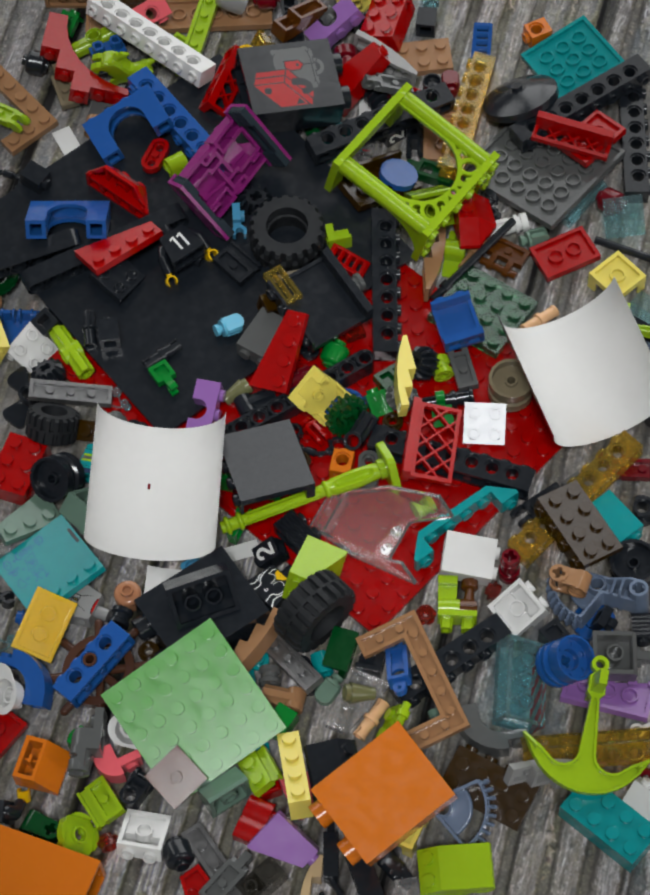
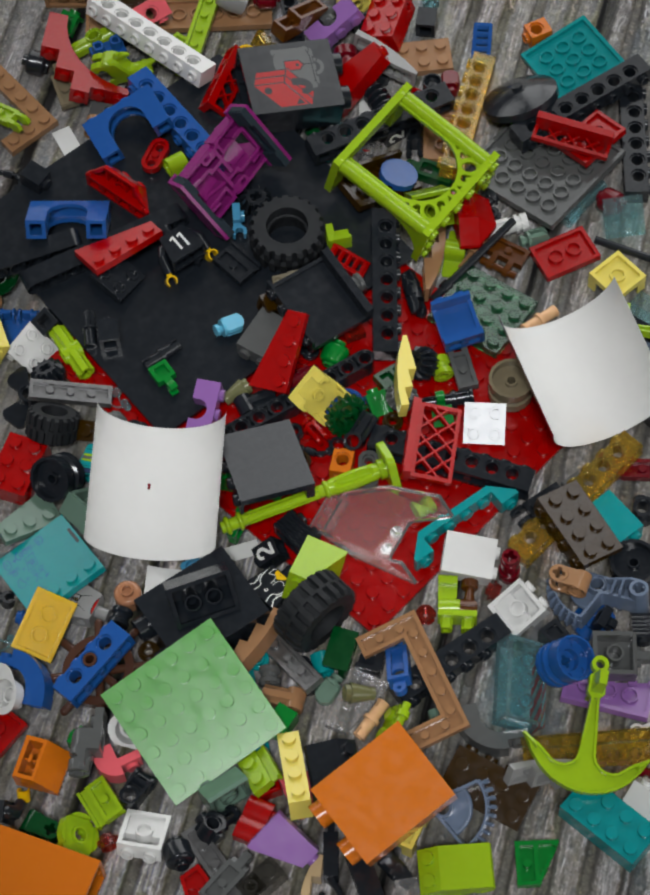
plate [144,745,208,810] -> none
clear yellow tile [263,265,303,306] -> none
dark grey hinge [361,73,414,95] -> none
none -> black connector [194,805,240,846]
none -> black hinge [401,269,427,319]
none -> green wing [514,839,559,888]

